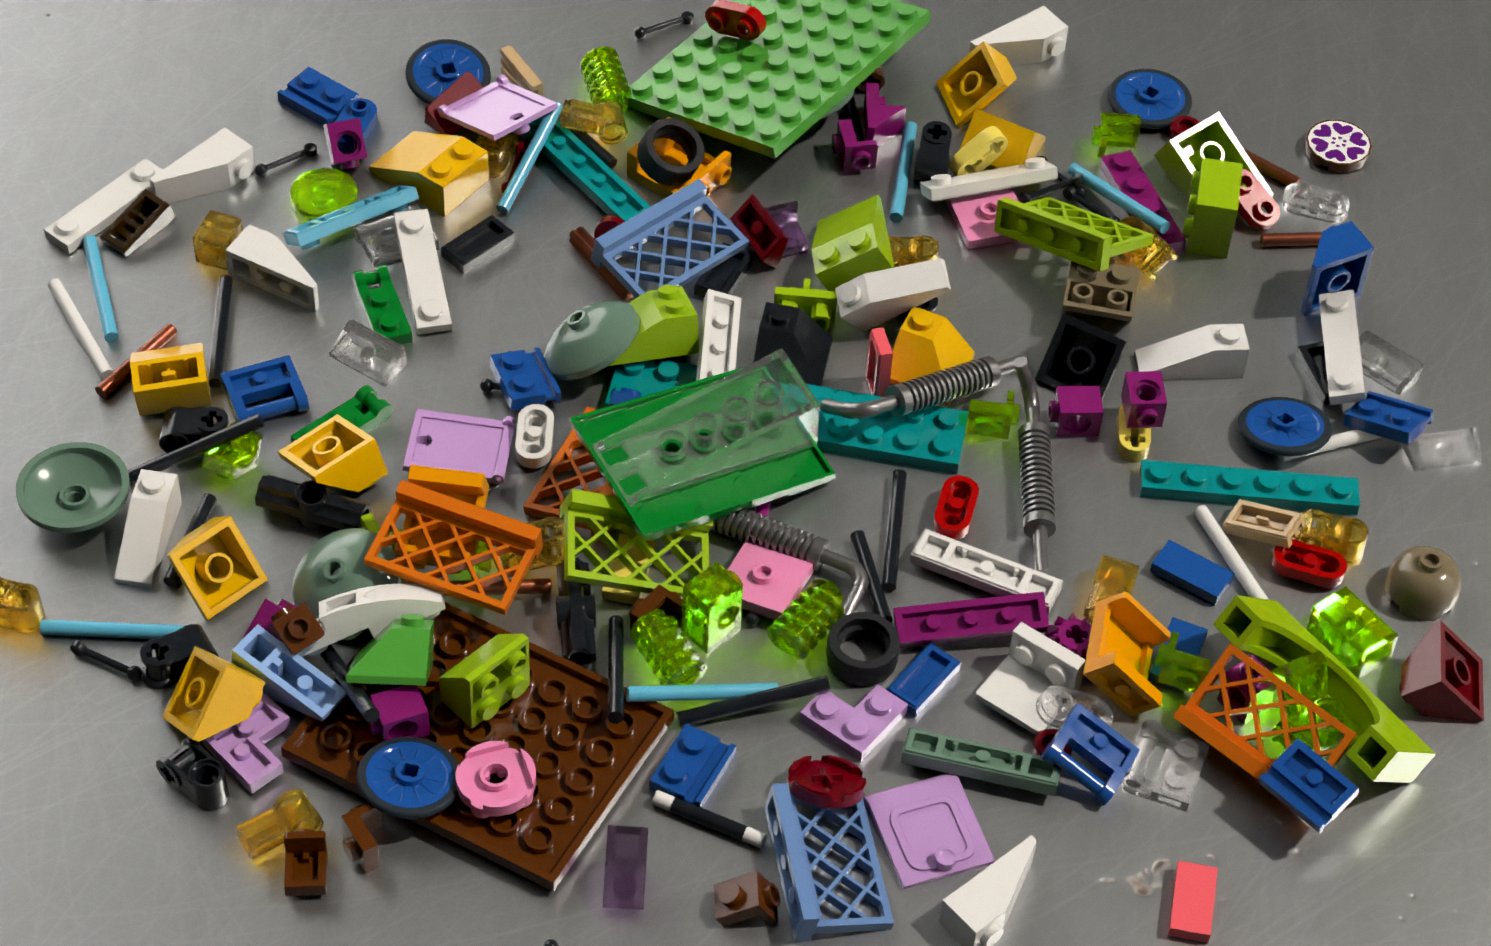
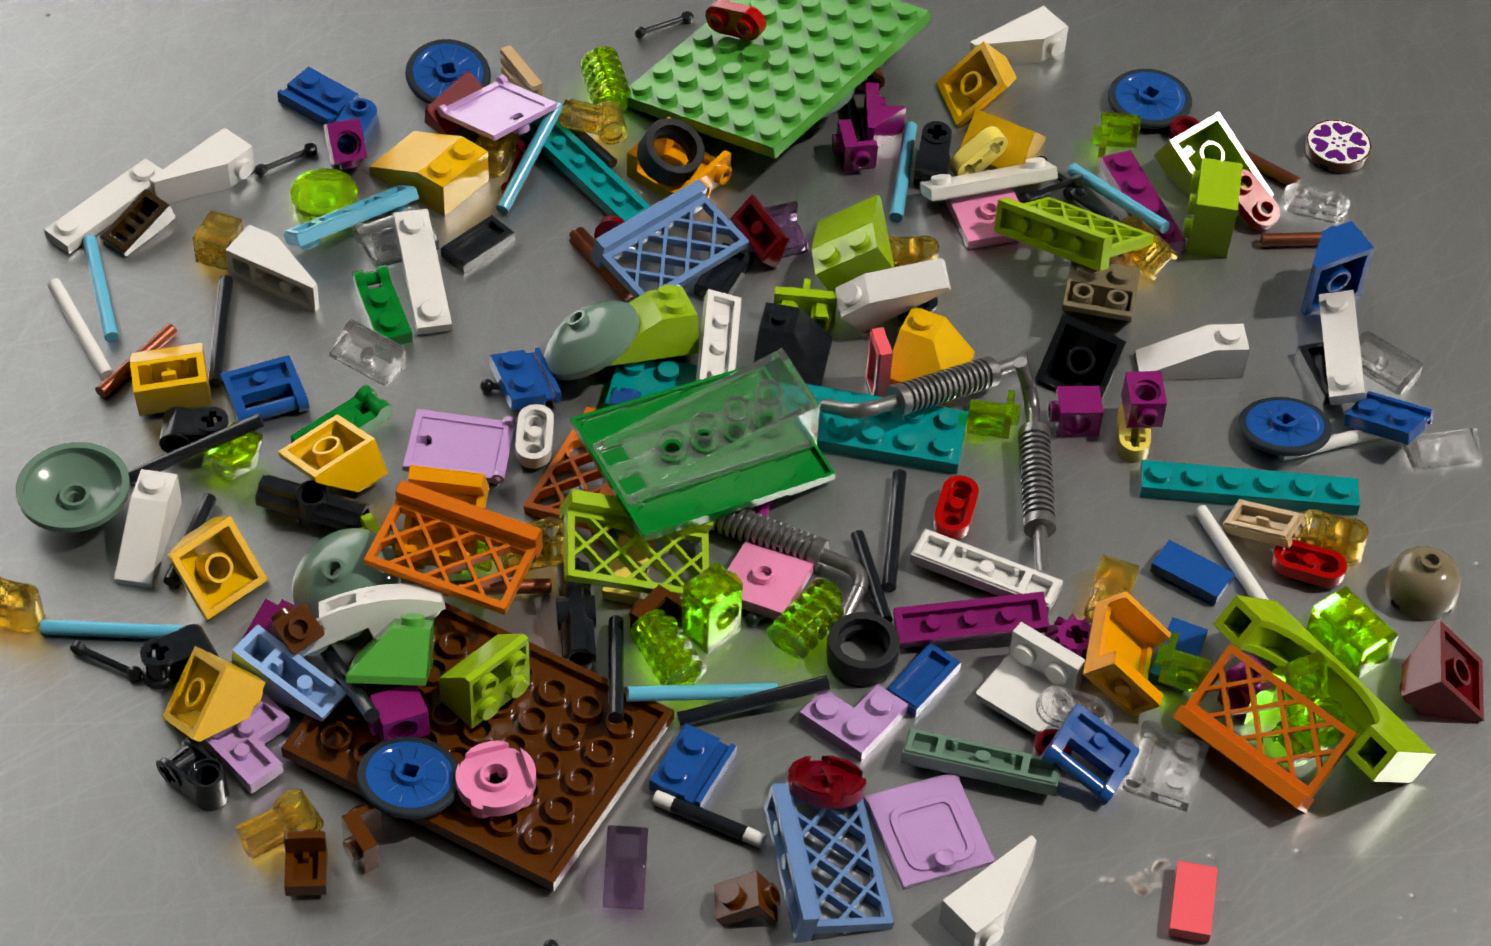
blue plate [1259,738,1359,834] -> none

